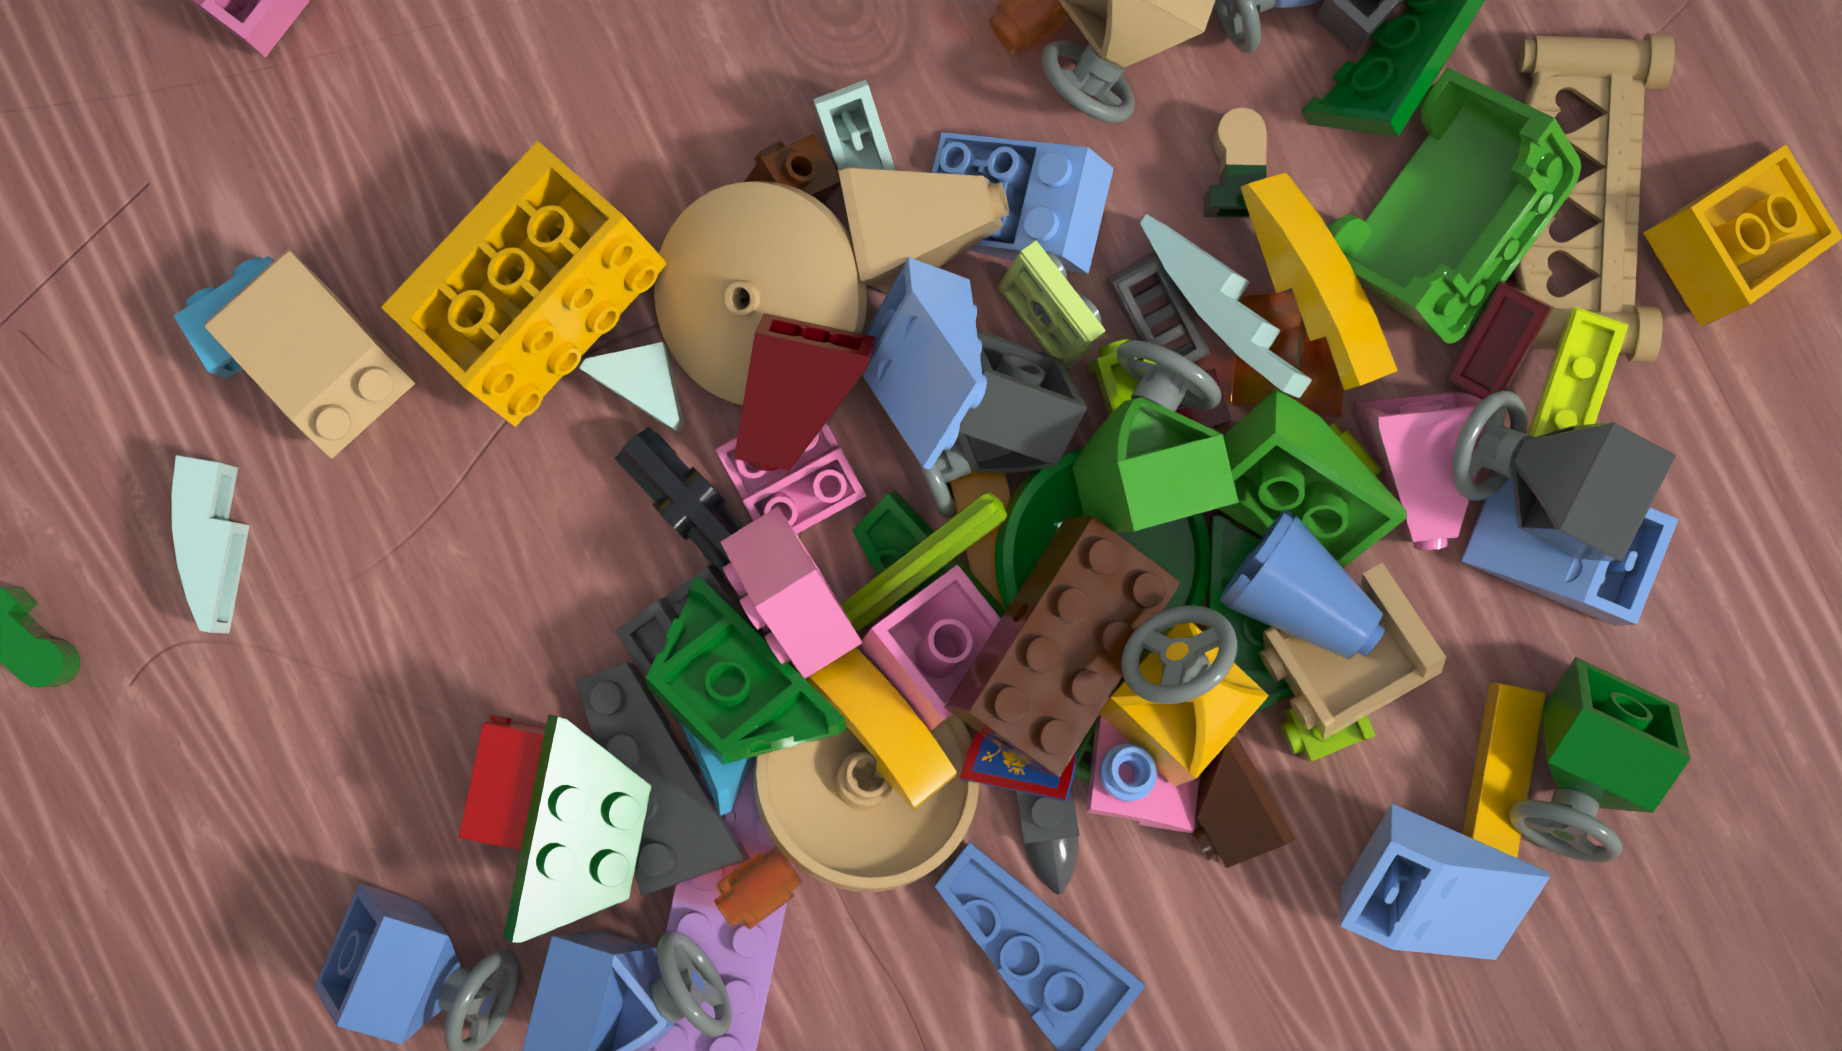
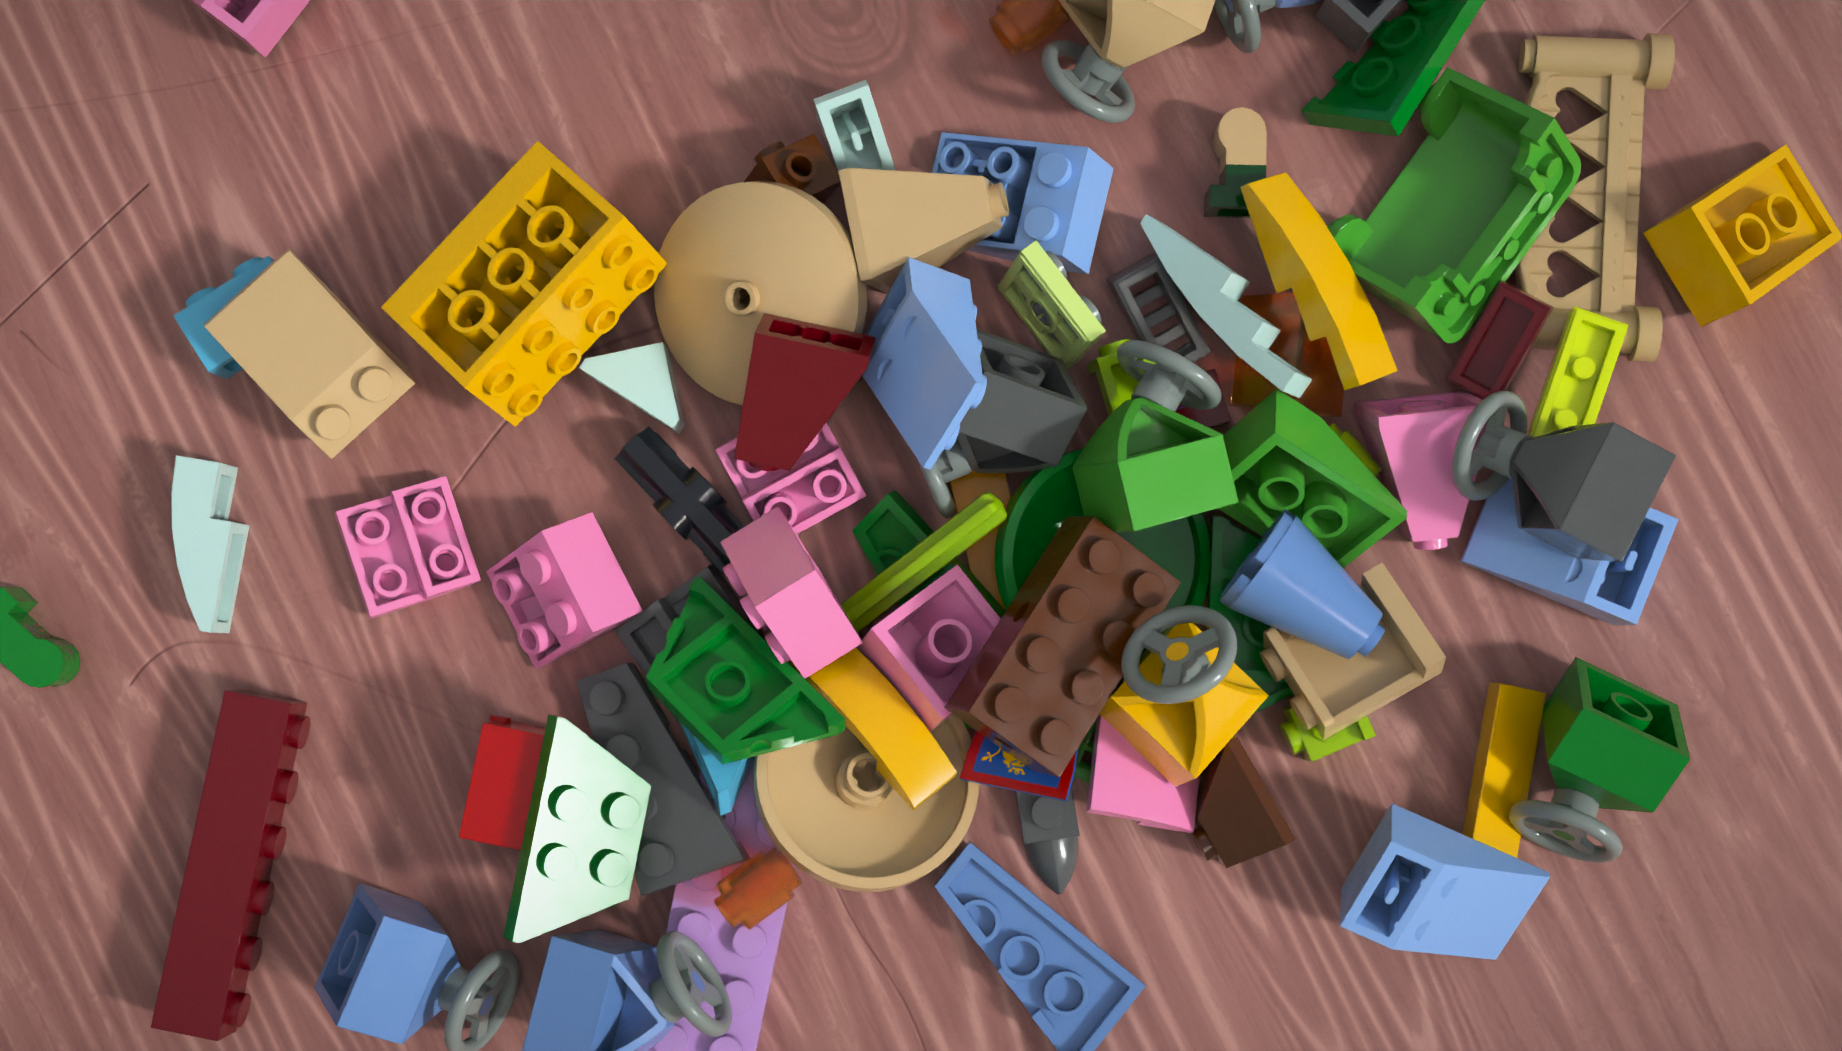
light blue plate [1099,743,1157,802] -> none
none -> dark red brick [151,690,310,1041]
none -> bright pink slope [335,476,481,619]
none -> bright pink slope [486,512,643,670]

